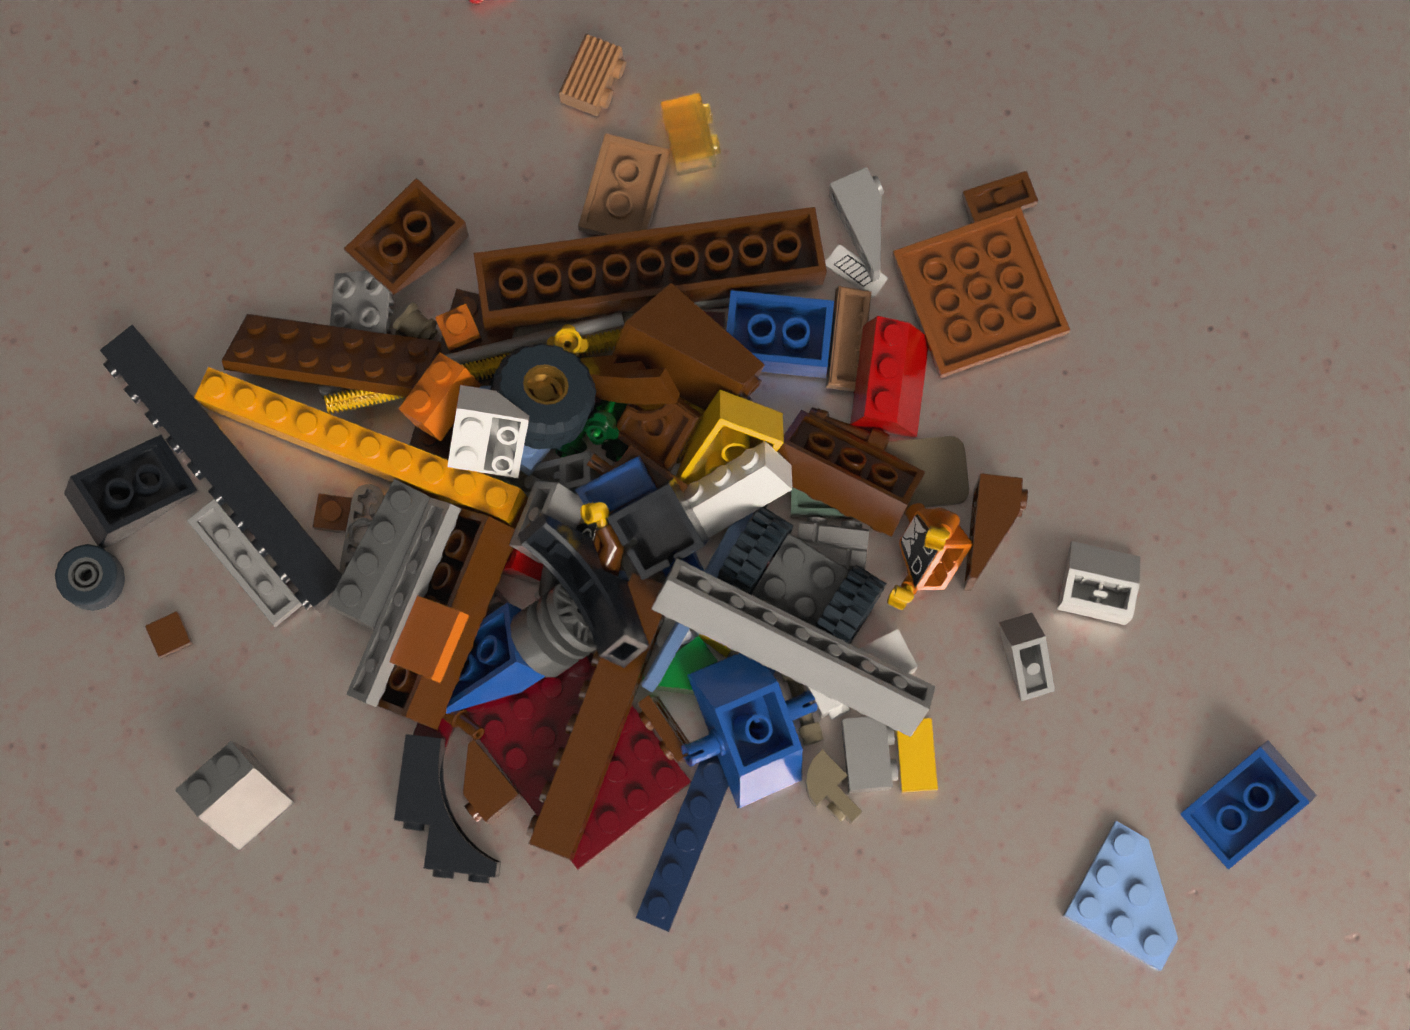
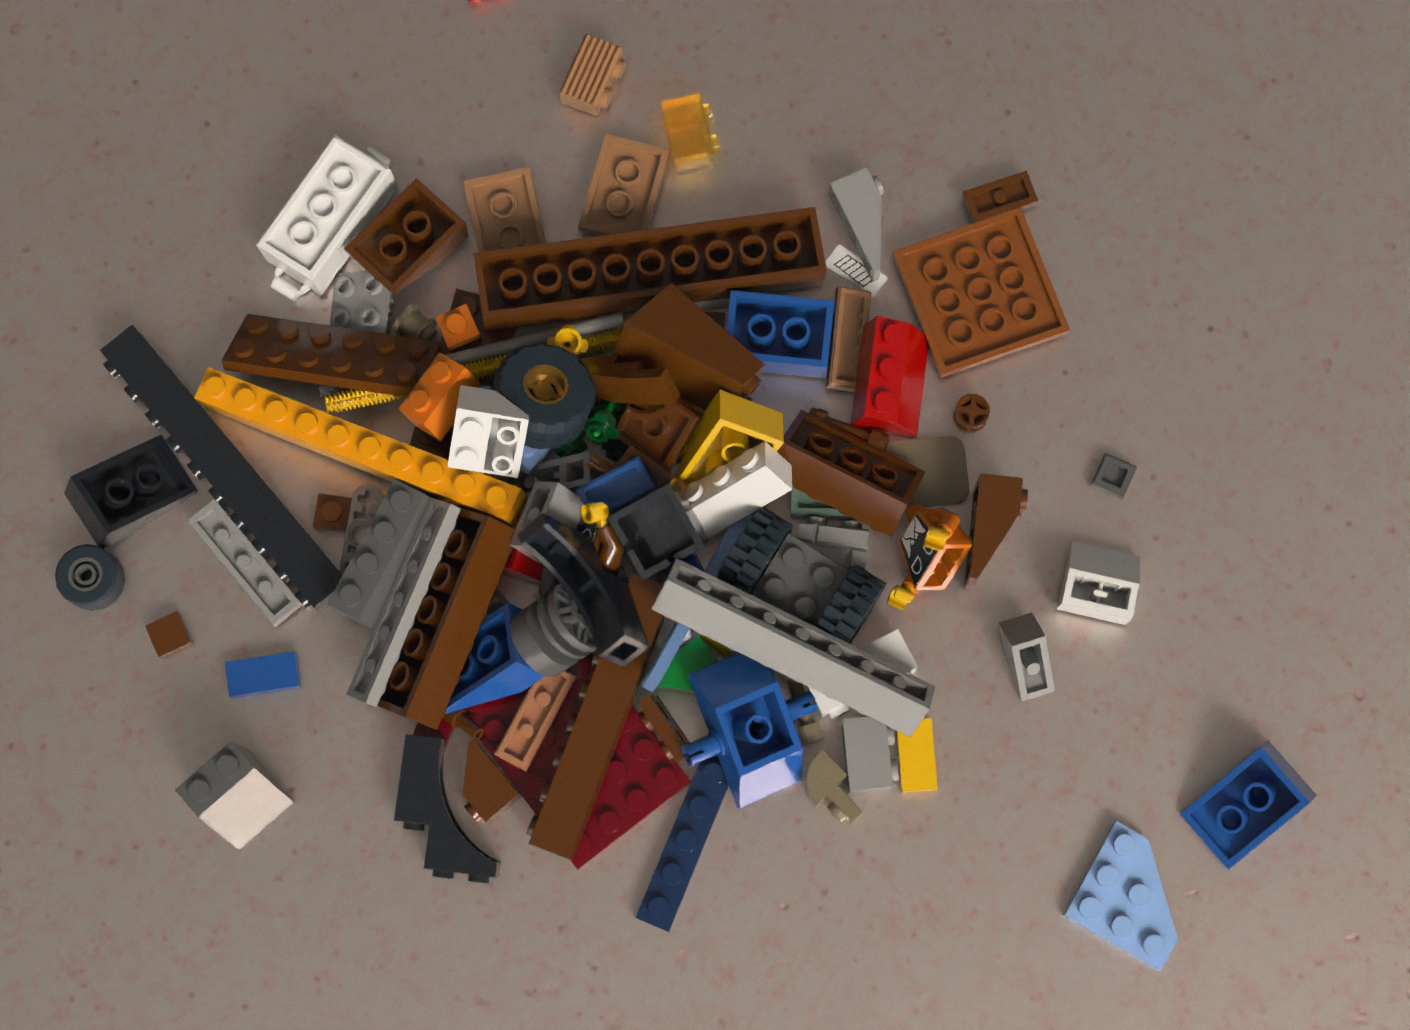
orange tile [389,596,469,683] -> none
none -> blue tile [225,651,301,698]
none -> white container [256,135,398,301]
none -> medium nougat plate [463,166,546,252]
none -> nougat tile [494,670,577,772]
none -> reddish brown wheel [953,394,990,434]
none -> dark grey tile [1090,453,1137,500]

